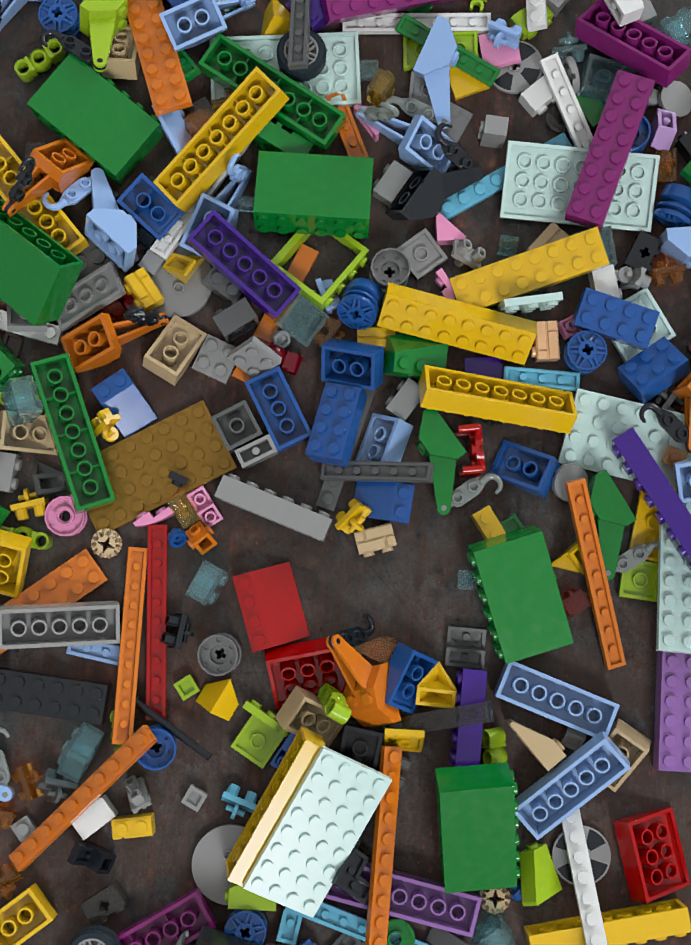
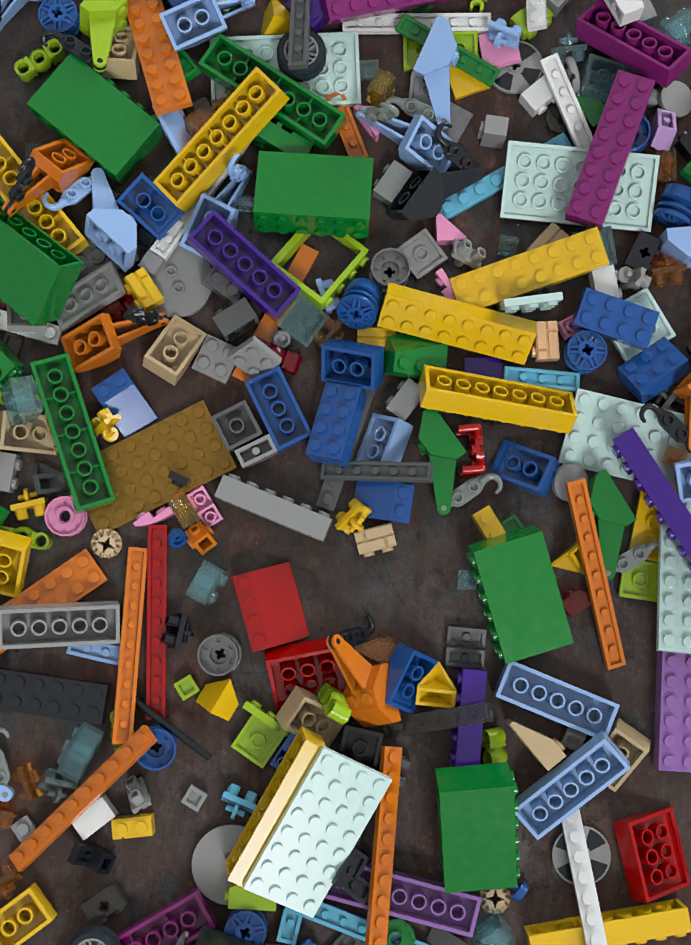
yellow slope [162,252,205,284] -> none
yellow tile [383,728,425,752] -> none
lime slope [520,842,562,906] -> none

